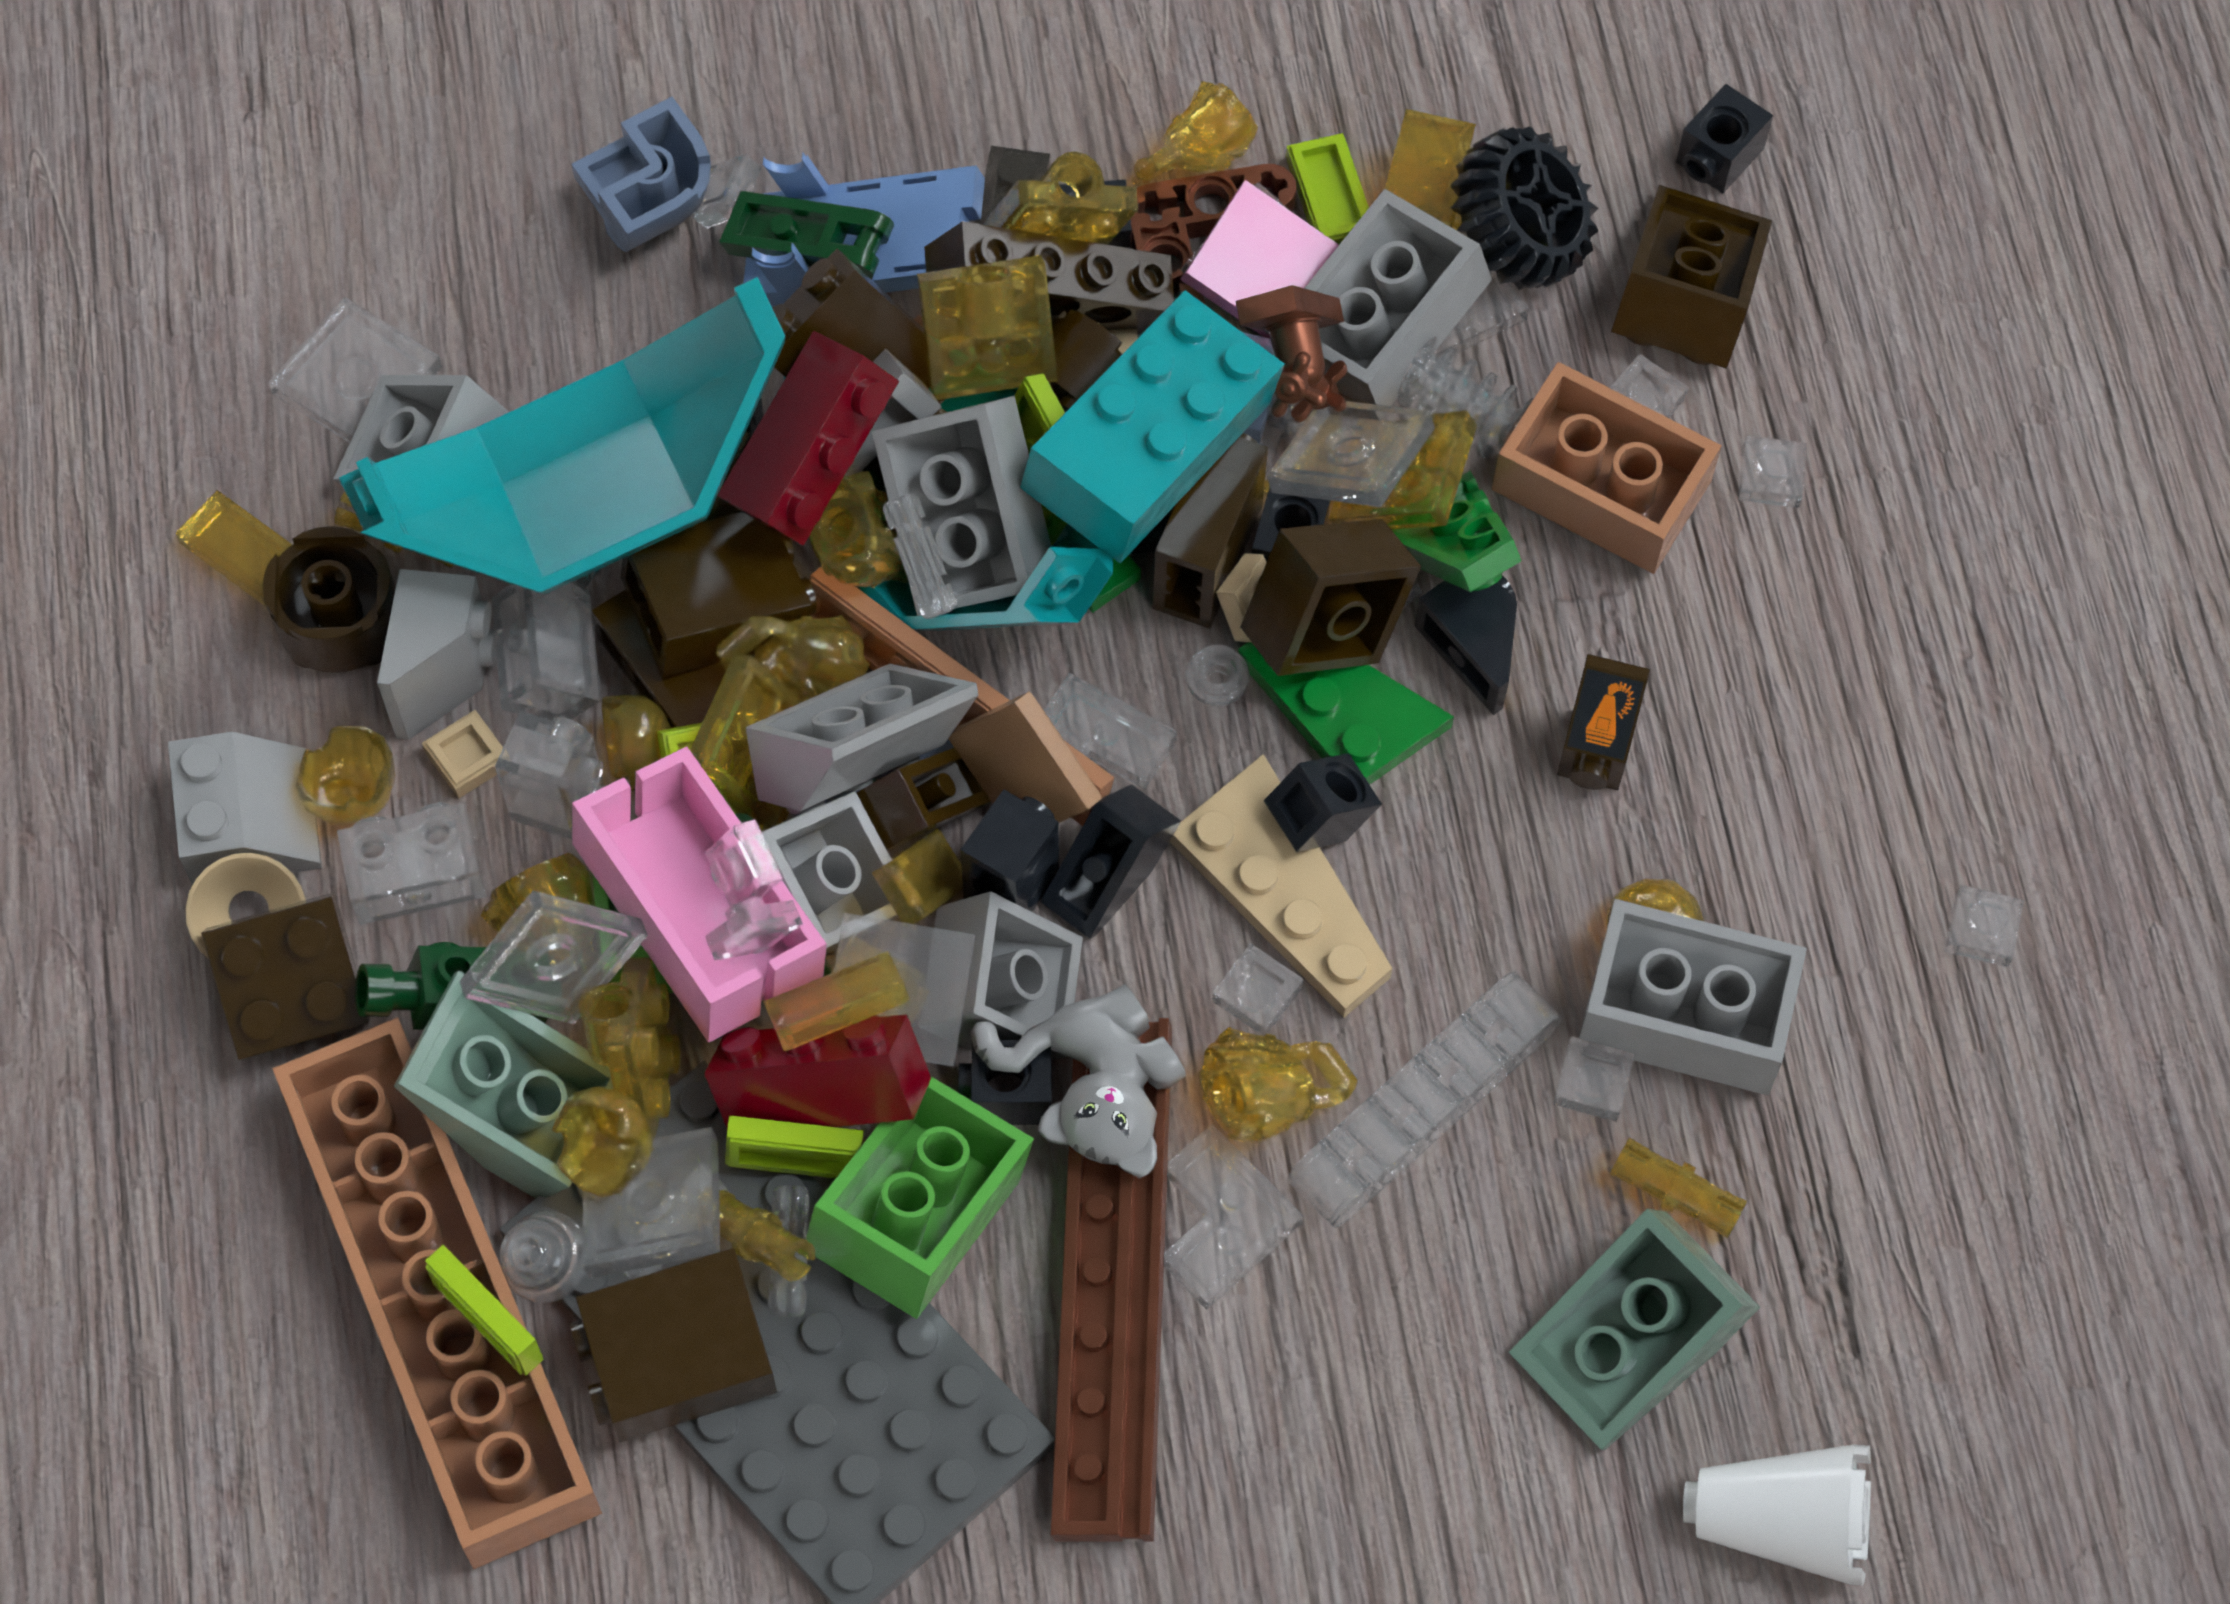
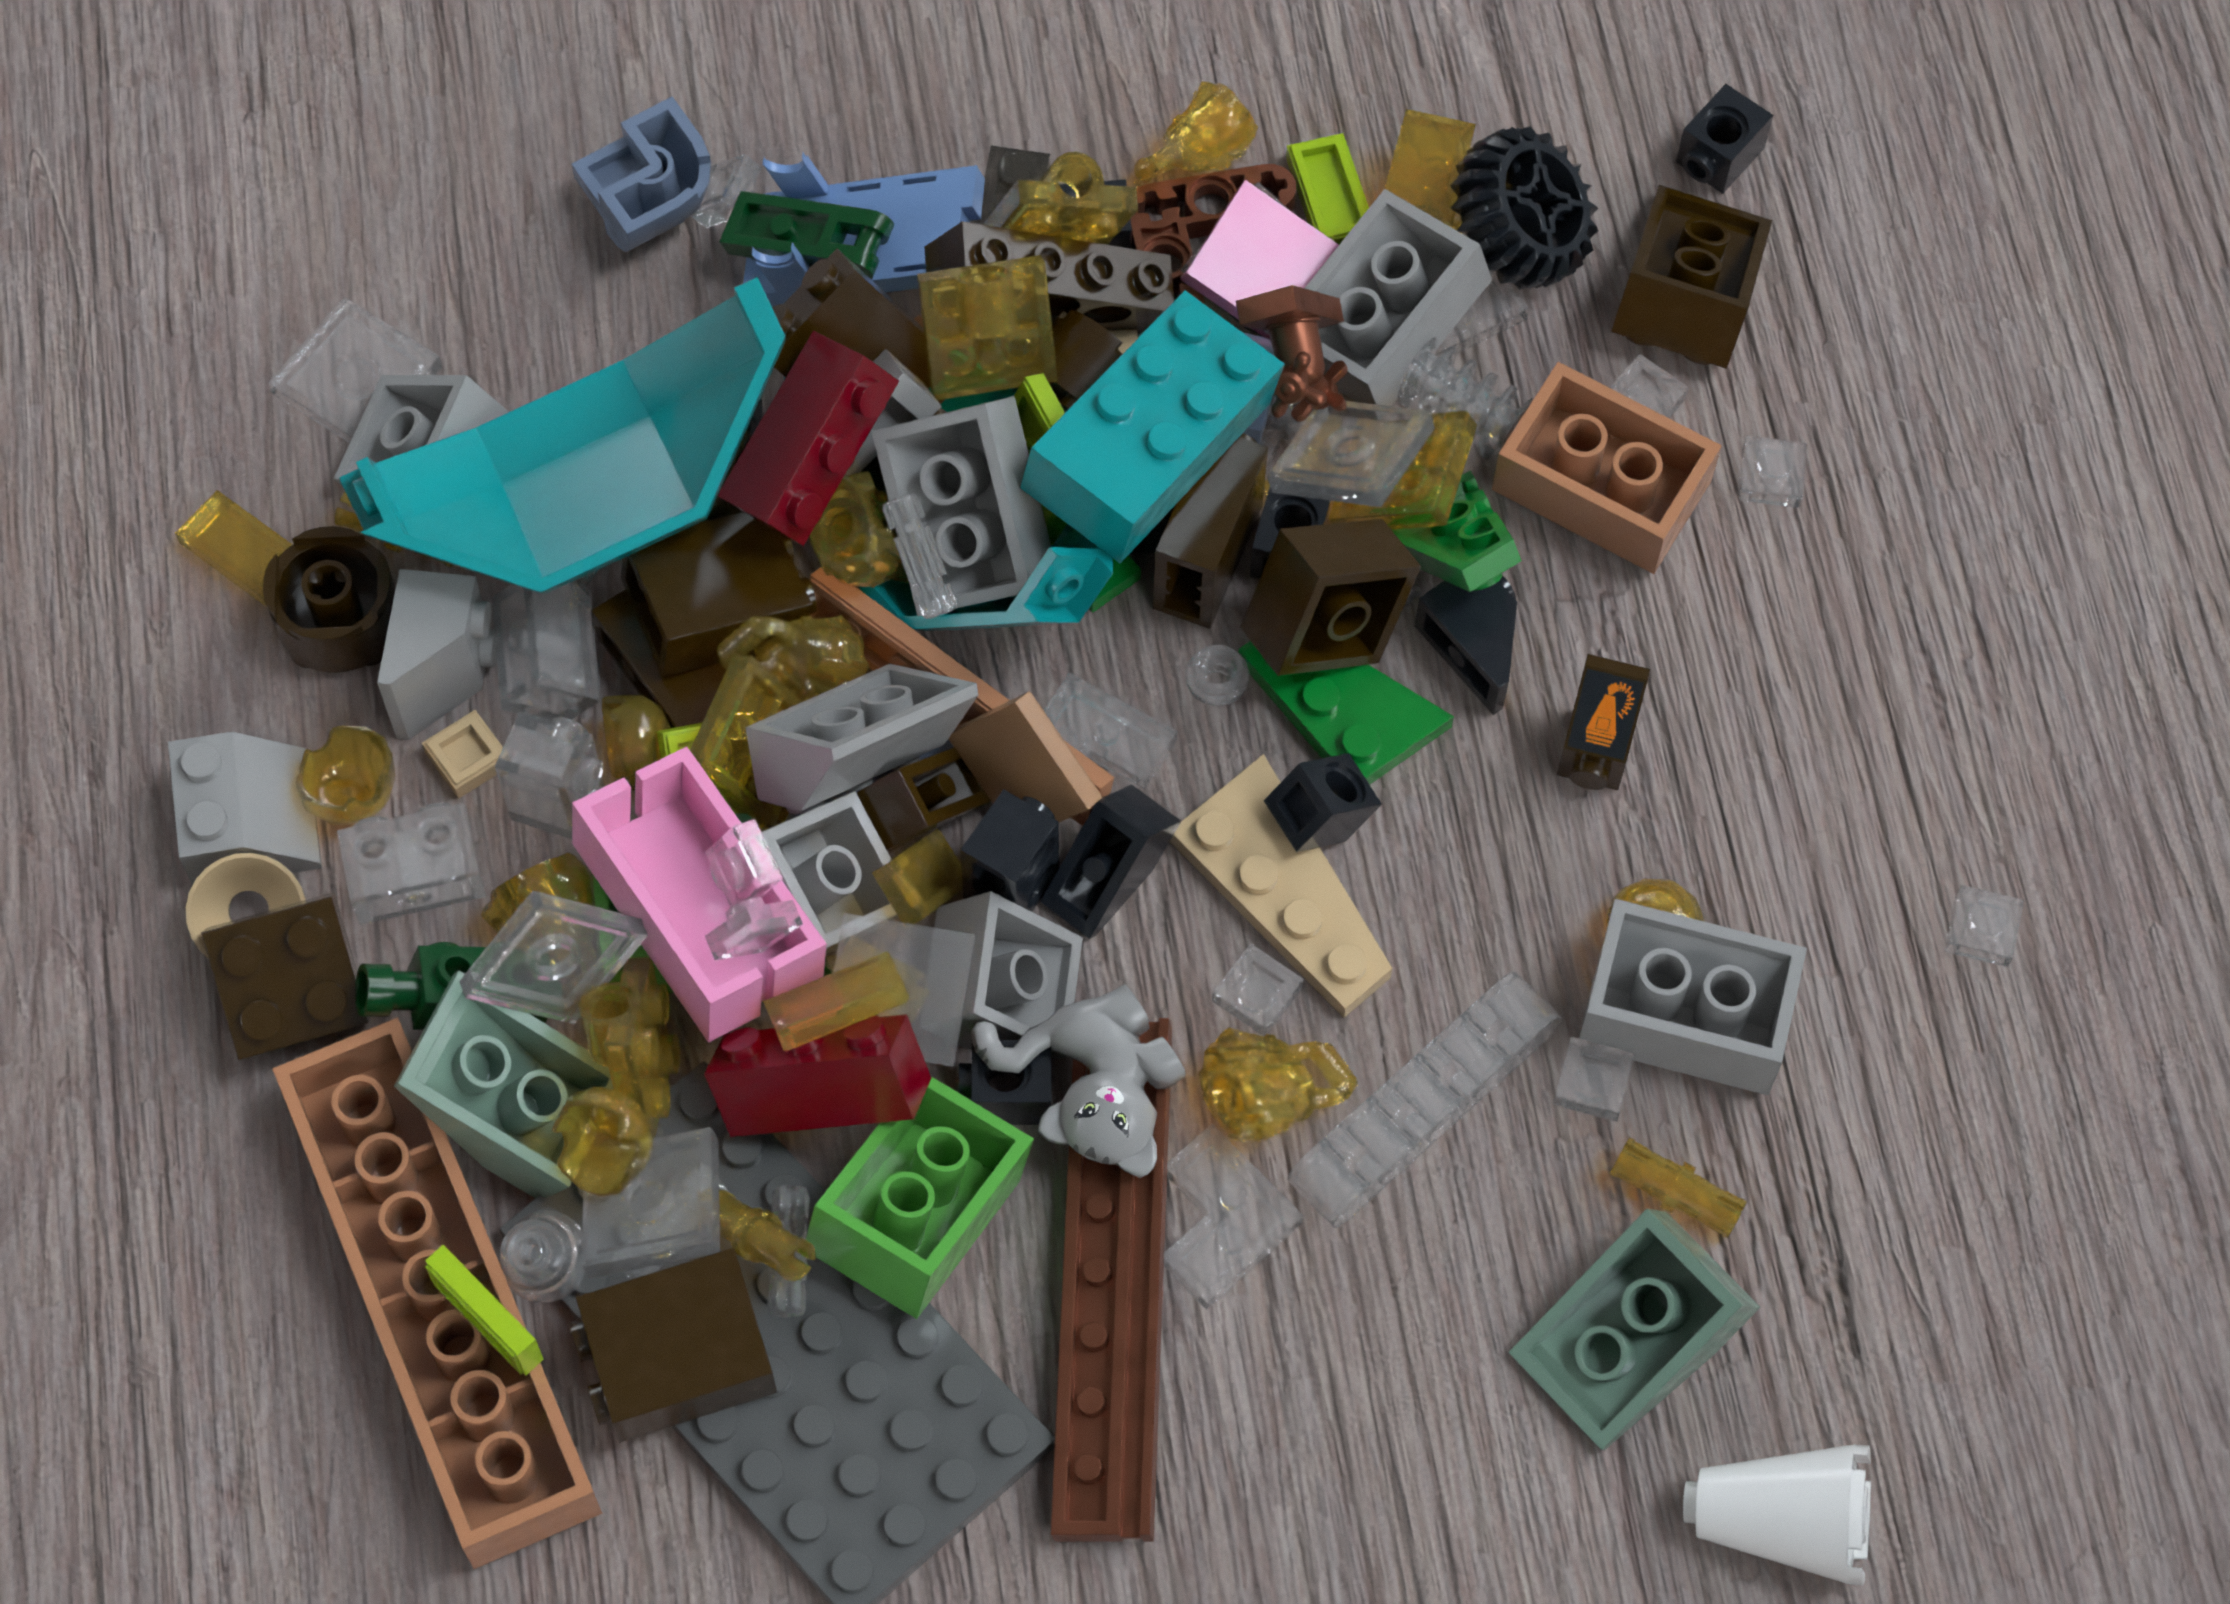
lime tile [725,1116,864,1178] -> none
tan tile [1216,553,1266,642] -> none

